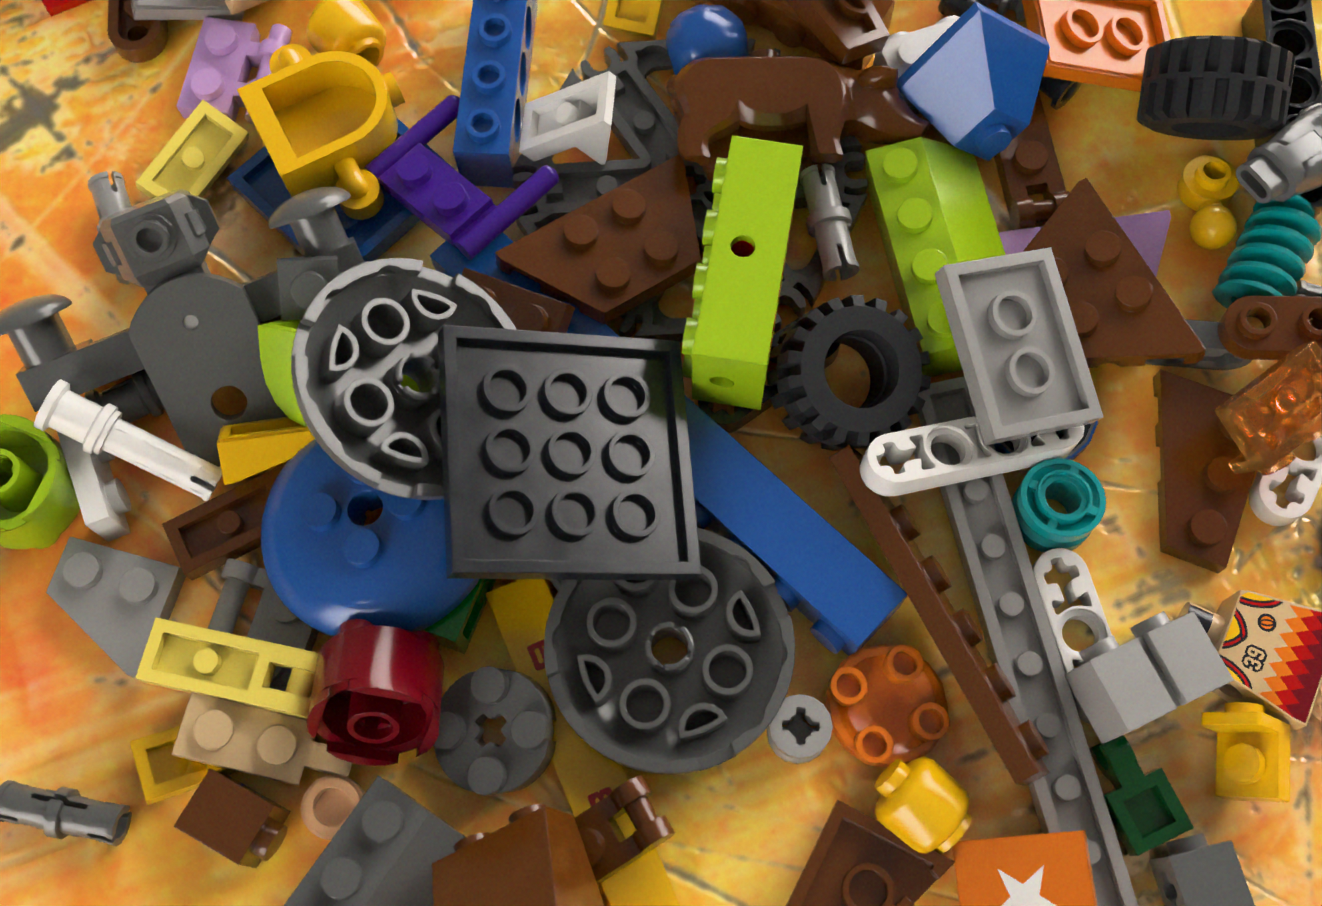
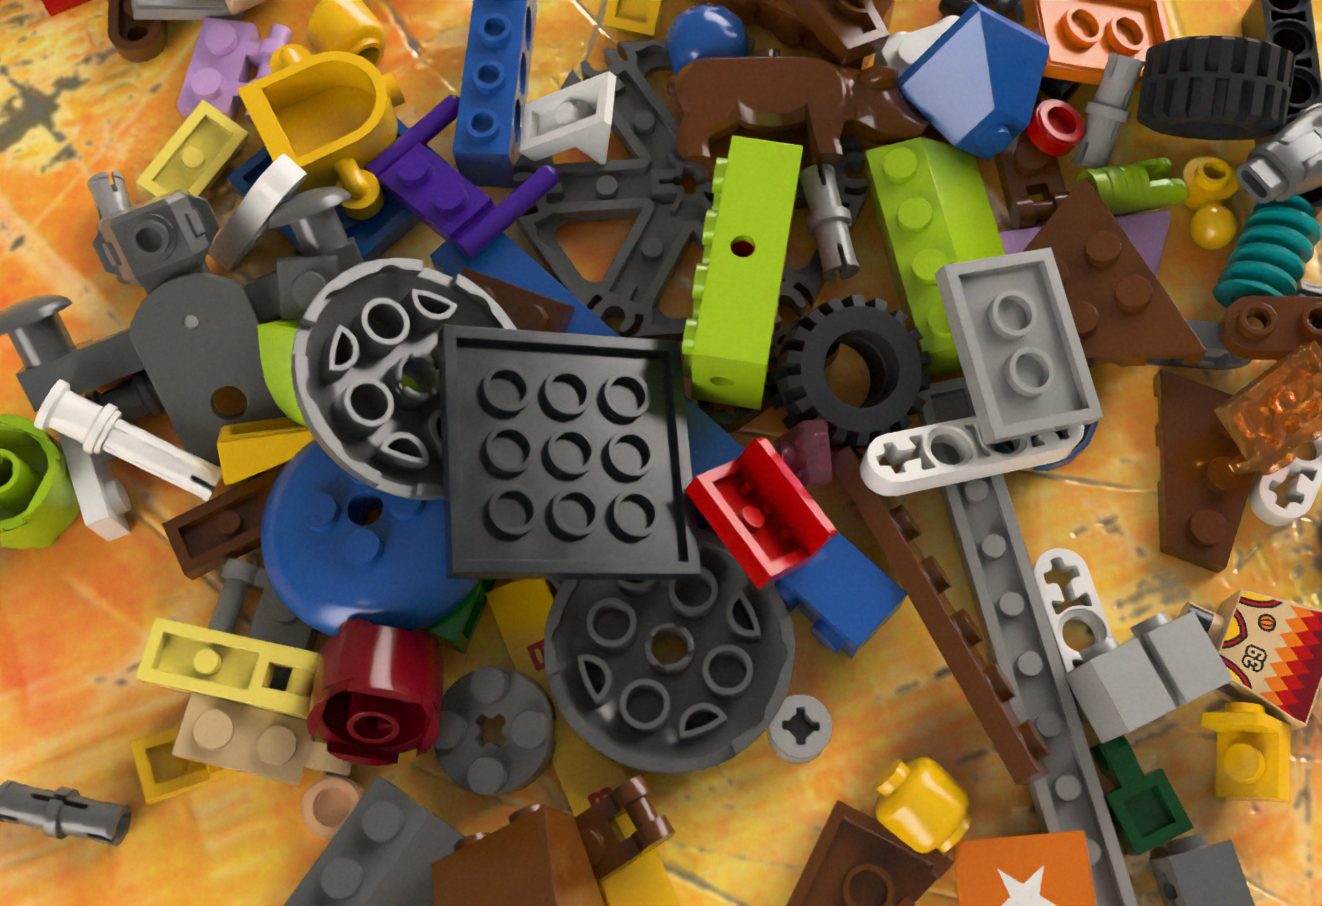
light grey wing [46,537,186,680] -> none
reddish brown brick [174,768,291,868] -> none
reddish brown wing [495,155,701,324] -> none
orange dish [825,644,950,768] -> none
teal wheel [1011,458,1106,553] -> none
none -> white beam [207,153,308,272]
none -> red bracket [685,437,837,590]
none -> clear pink plate [774,419,833,492]
none -> red tile [1026,99,1085,157]
none -> light grey pin [1072,52,1145,169]
none -> lime hinge [1075,157,1189,215]

